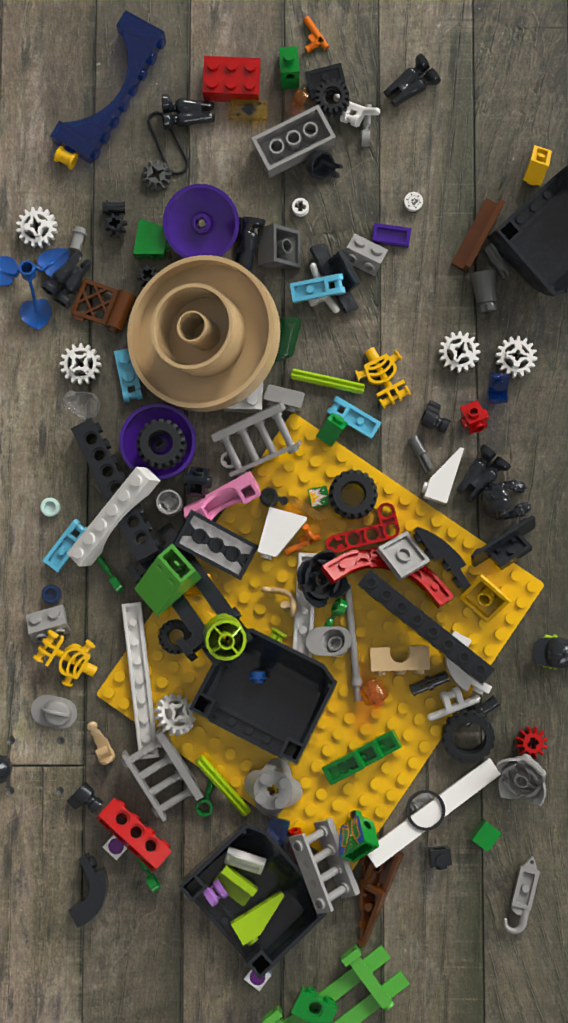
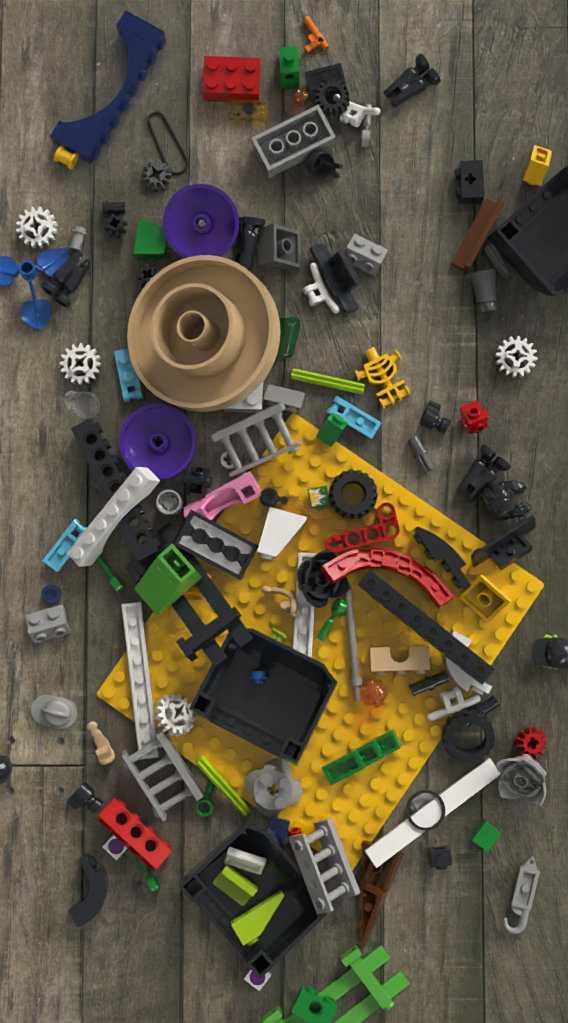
yellow piece [33,630,98,687] -> none
light aqua tile [40,498,61,517] -> none
reddish brown piece [71,278,136,334] -> none
black tyre [136,419,187,470] -> none
black tyre [158,619,193,654] -> none
black piece [162,94,215,130] -> none
medium lavender wheel [202,879,229,907] -> none
lime cylinder [203,613,247,661] -> none
orange hose [283,524,321,556] -> none
medium azure plate [290,274,346,303] -> none
white bush [292,198,309,217] -> none
light grey piece [306,626,352,657] -> none
green torso [339,810,379,863] -> none
dark purple tile [371,223,411,248] -> none
light grey plate [376,531,431,581] -> none
white tile [404,192,423,212] -> none
white slope [421,447,464,505] -> none
white gear [438,331,480,373] -> none
clear blue bracket [487,373,510,404] -> none
none -> black brick [455,160,485,204]

